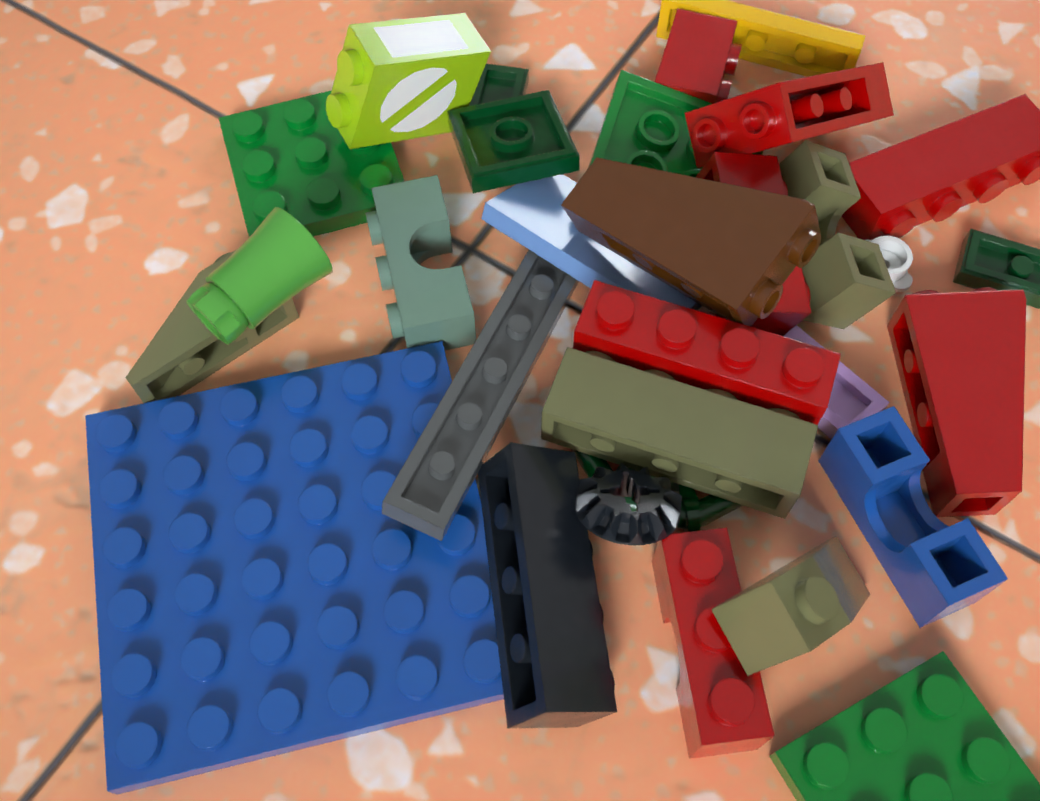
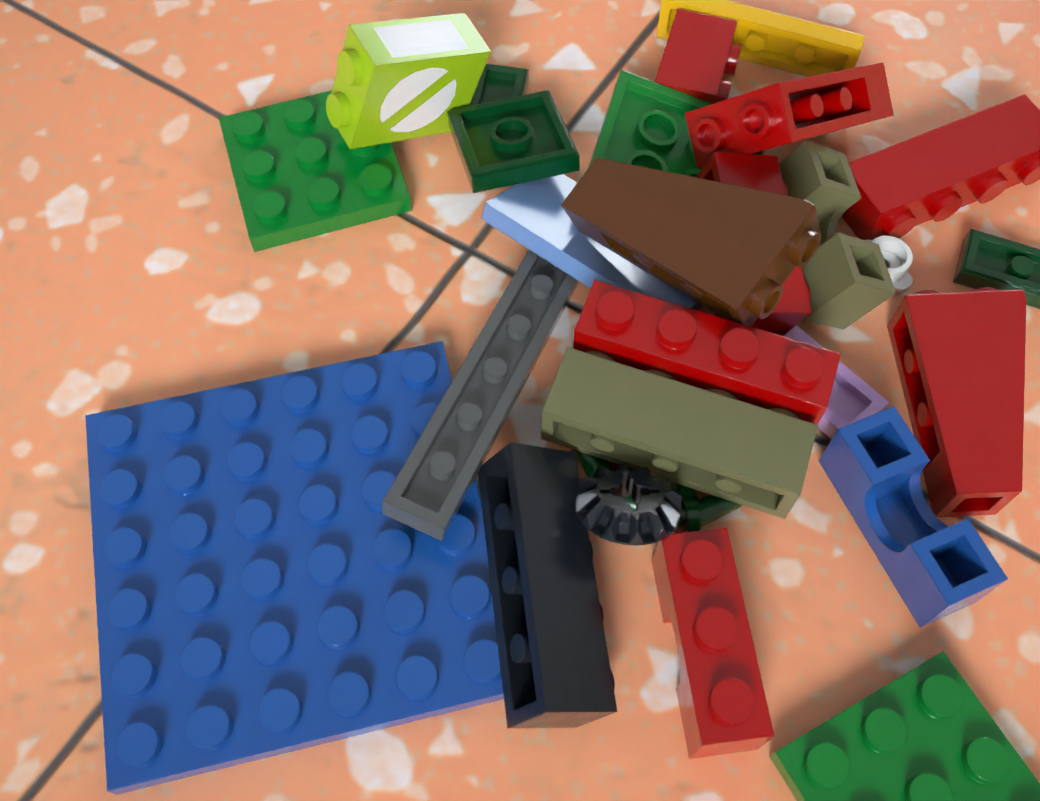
olive slope [126,249,299,403] -> none
bright green plant [186,207,333,345] -> none
sand green arch [365,175,476,351] -> none
olive slope [711,536,870,675] -> none

